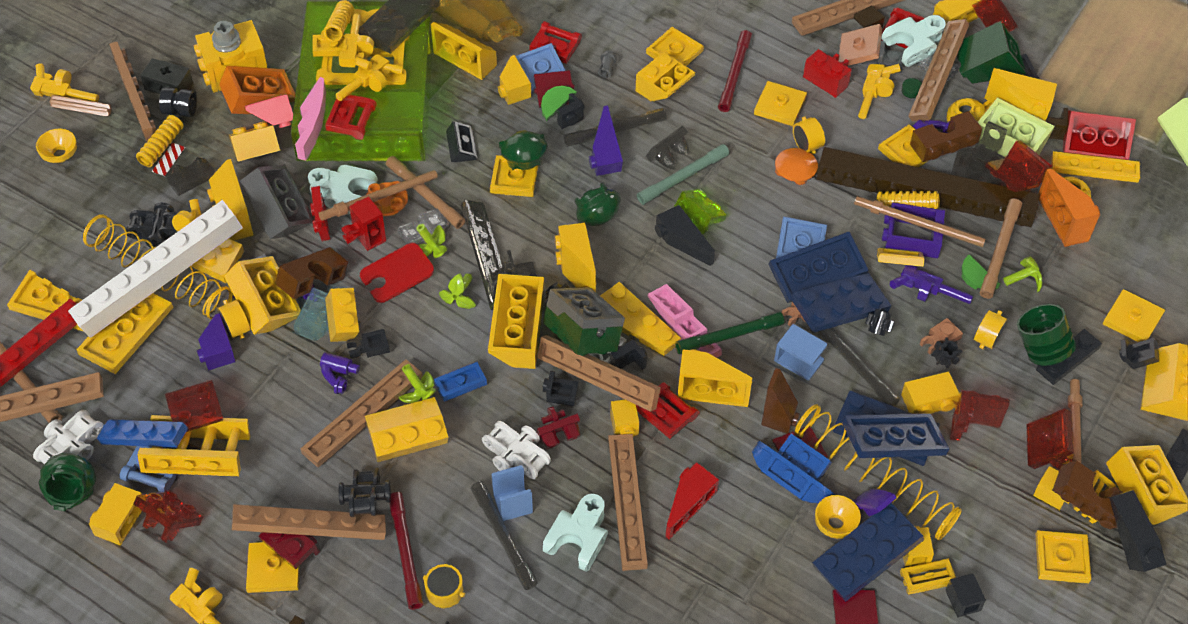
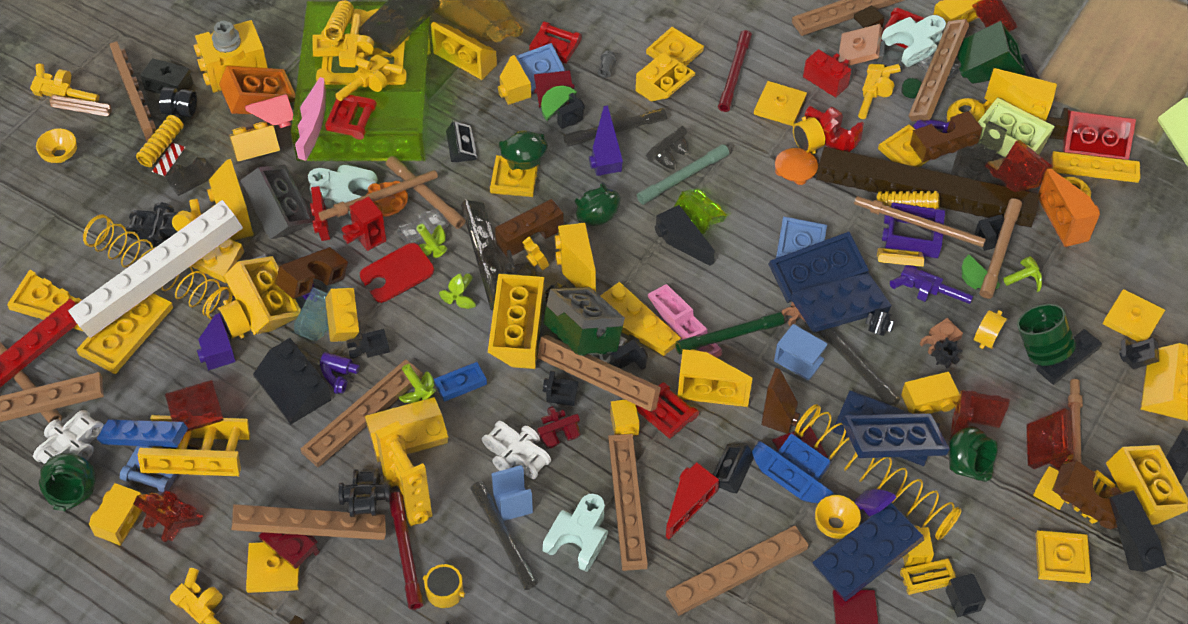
none -> black slope [253,338,331,425]
none -> yellow fence [375,421,432,527]
none -> reddish brown arch [495,199,564,258]
none -> yellow plate [522,237,549,271]
none -> medium nougat plate [666,526,809,616]
none -> black slope [713,444,754,494]
none -> red piece [804,106,864,152]
none -> dark green helmet [948,426,998,482]
none -> black panel [974,215,1004,251]

